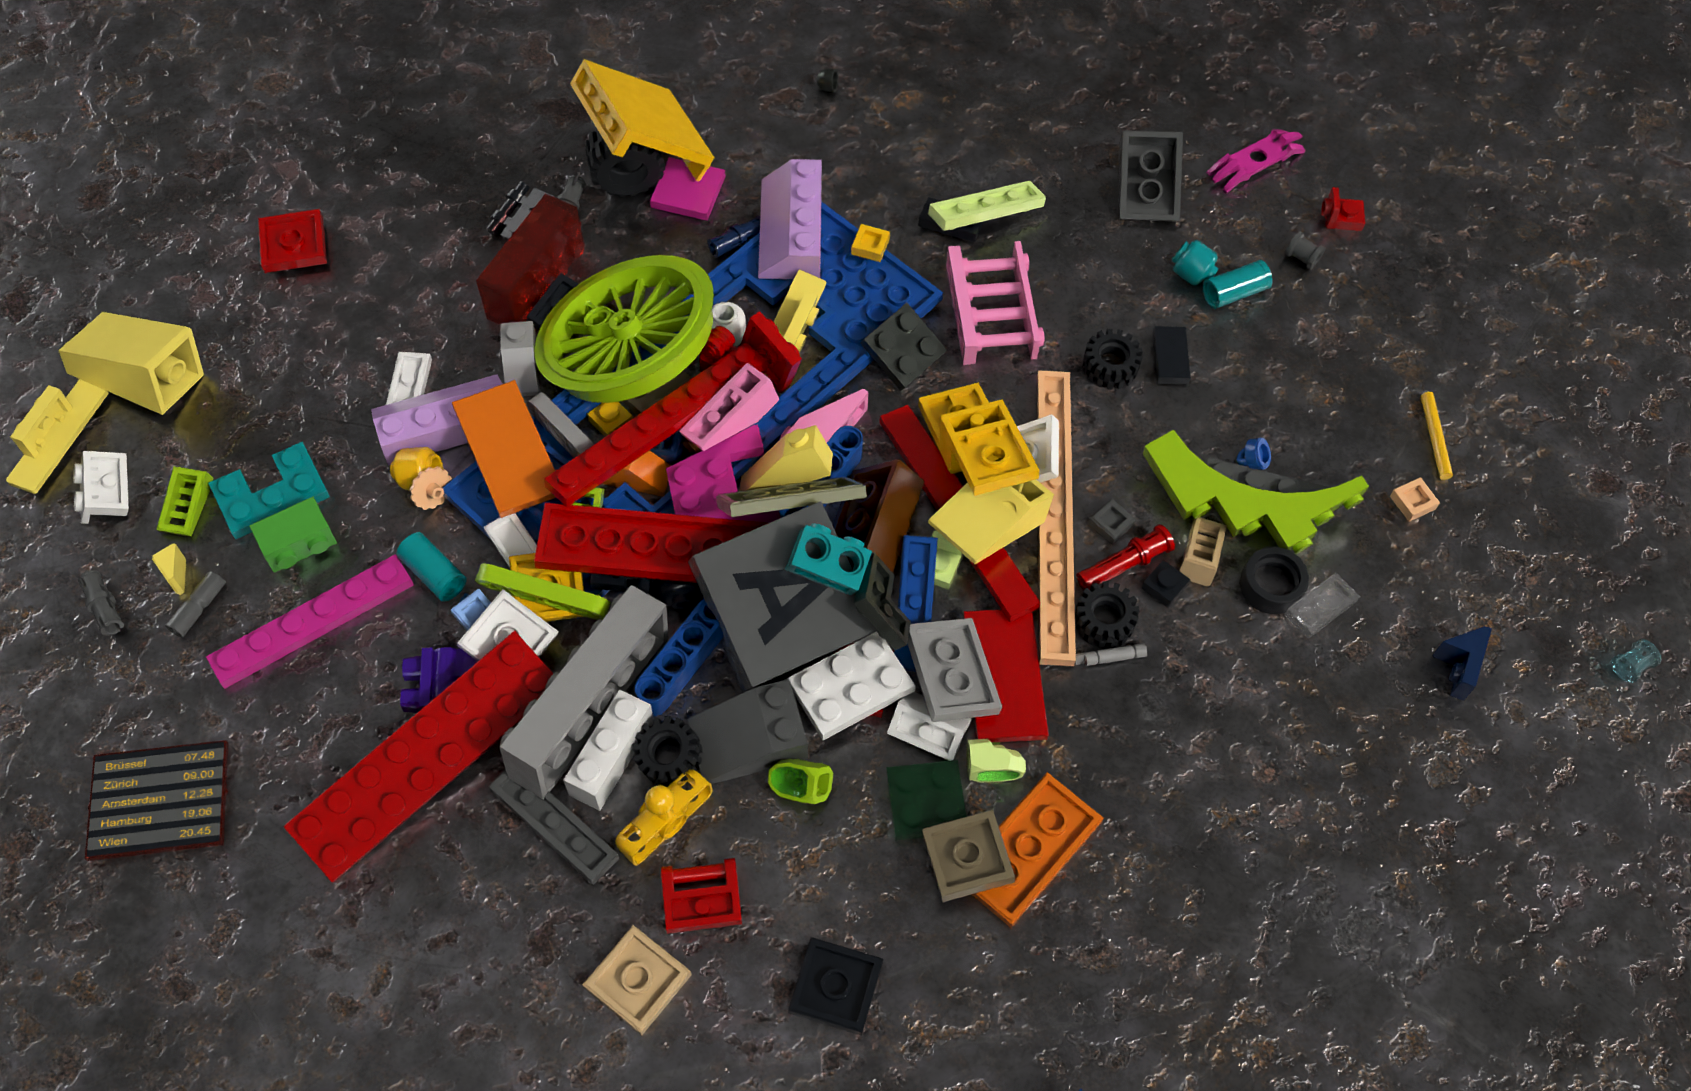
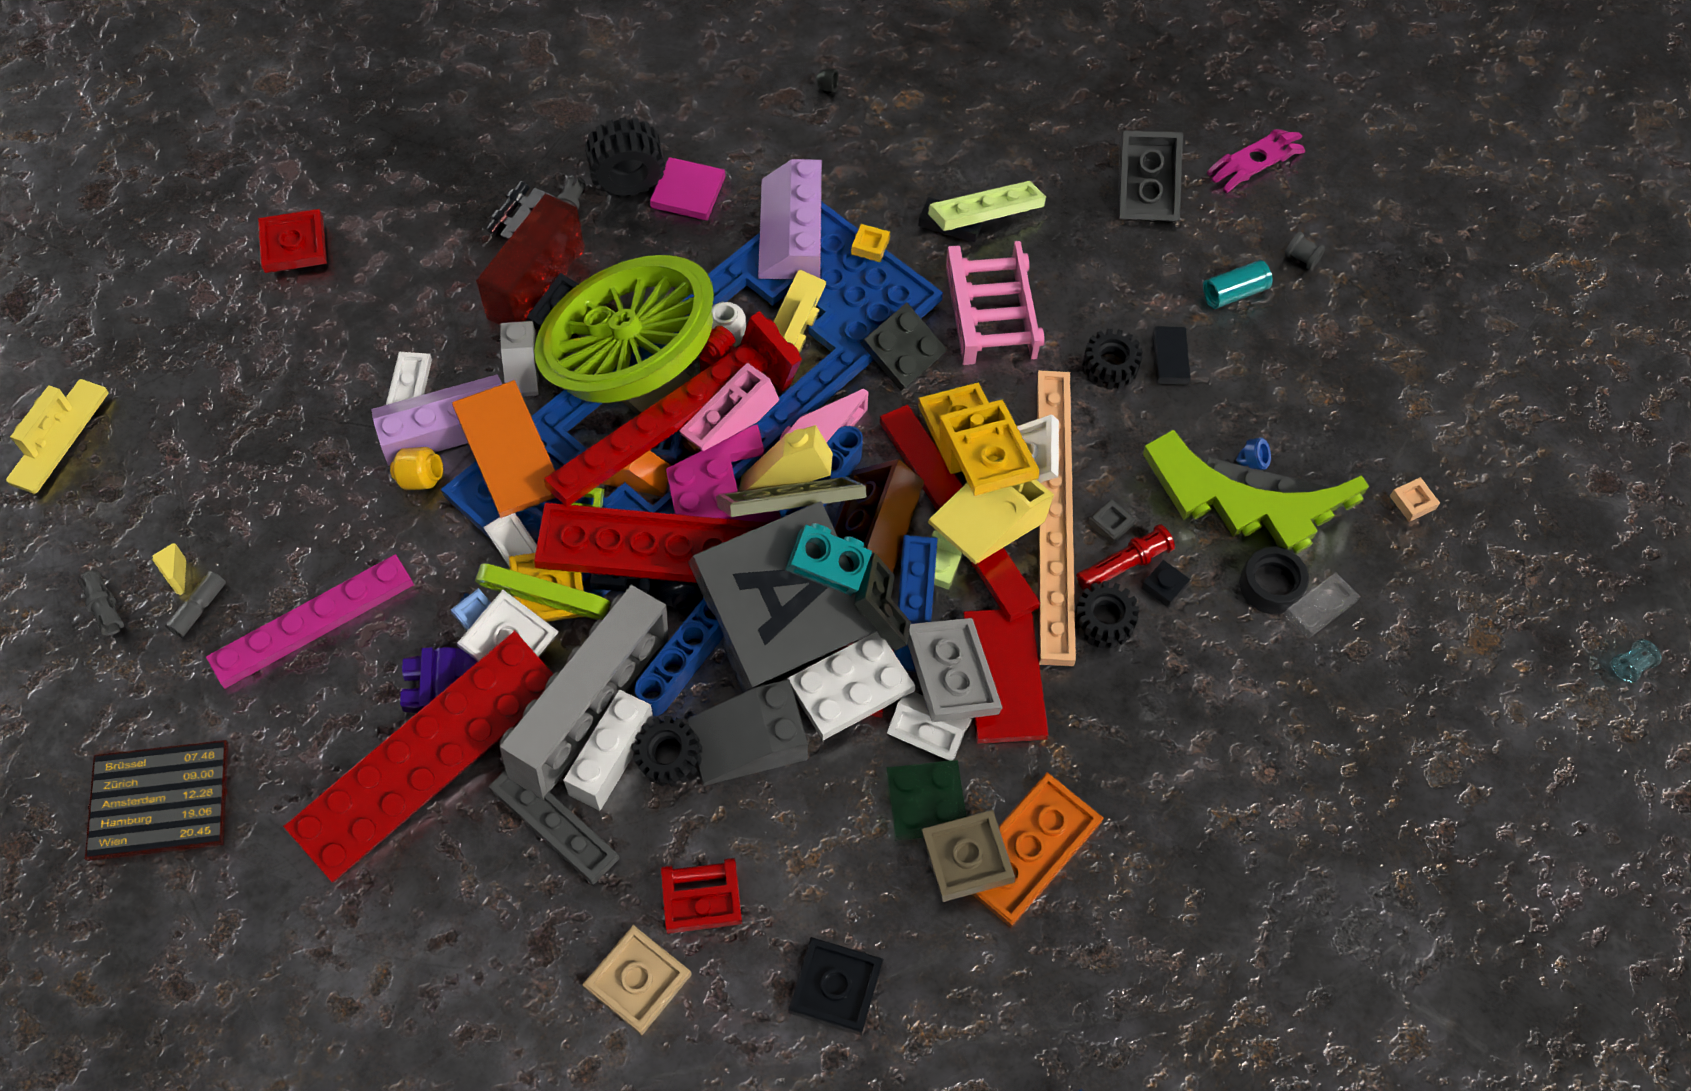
light yellow slope [58,312,204,415] -> none
white bracket [73,451,129,524] -> none
lime slope [156,466,213,537] -> none
teal plate [208,441,330,540] -> none
bright green brick [249,496,337,573] -> none
teal pin [396,532,467,602] -> none
light nougat piece [409,466,452,510] -> none
light grey beam [527,392,594,458] -> none
yellow panel [570,59,715,181] -> none
yellow plate [587,402,633,437] -> none
yellow piece [615,769,713,866] -> none
dark blue pin [708,215,760,258] -> none
lime rock [768,759,833,804] -> none
yellowish green rock [967,739,1026,783] -> none
light grey wheel [1075,643,1147,666] -> none
teal head [1171,240,1219,286] -> none
tan slope [1179,517,1227,586] -> none
red bracket [1321,187,1365,231] -> none
yellow bar [1421,392,1453,480] -> none
dark blue slope [1432,626,1492,701] -> none

